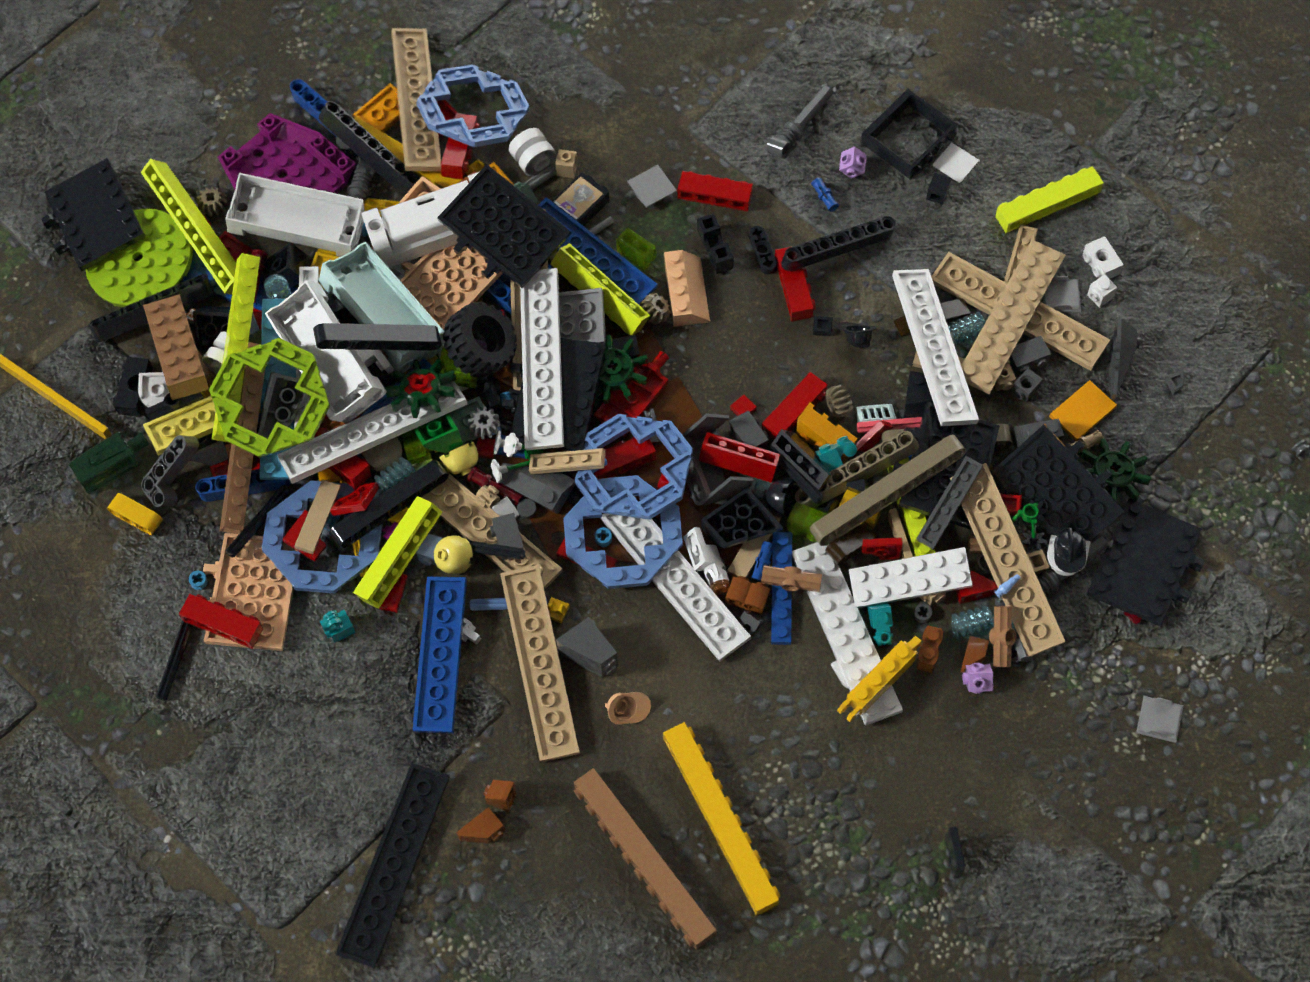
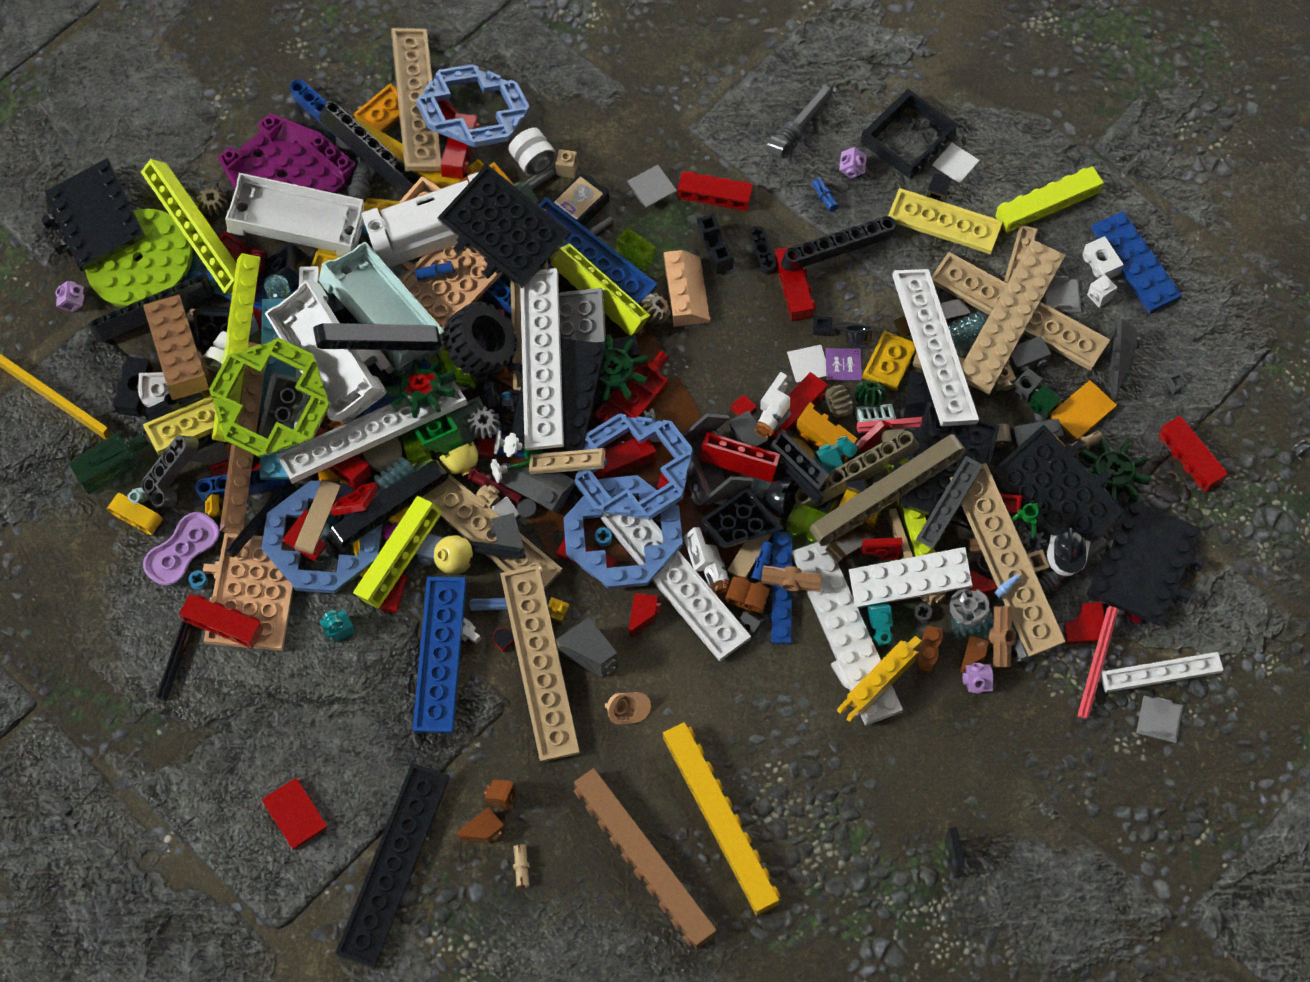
none -> lavender brick [56,281,84,313]
none -> light aqua bar [128,488,149,504]
none -> lavender plate [143,512,220,585]
none -> yellow tile [205,494,224,519]
none -> red tile [261,778,328,850]
none -> blue pin [415,261,454,281]
none -> black tile [493,628,515,652]
none -> tan pin [513,845,530,888]
none -> red slope [629,593,661,637]
none -> white plate [755,372,791,438]
none -> white sticker [787,345,826,382]
none -> medium lavender sticker [825,348,862,380]
none -> dark green gear [855,380,887,408]
none -> yellow tile [862,330,916,392]
none -> light yellow plate [888,188,1003,254]
none -> light grey piece [950,588,990,625]
none -> dark green brick [1029,385,1061,419]
none -> red tile [1064,602,1104,644]
none -> coral axle [1078,606,1118,719]
none -> blue plate [1091,211,1182,314]
none -> white plate [1100,652,1223,693]
none -> red brick [1158,416,1228,493]

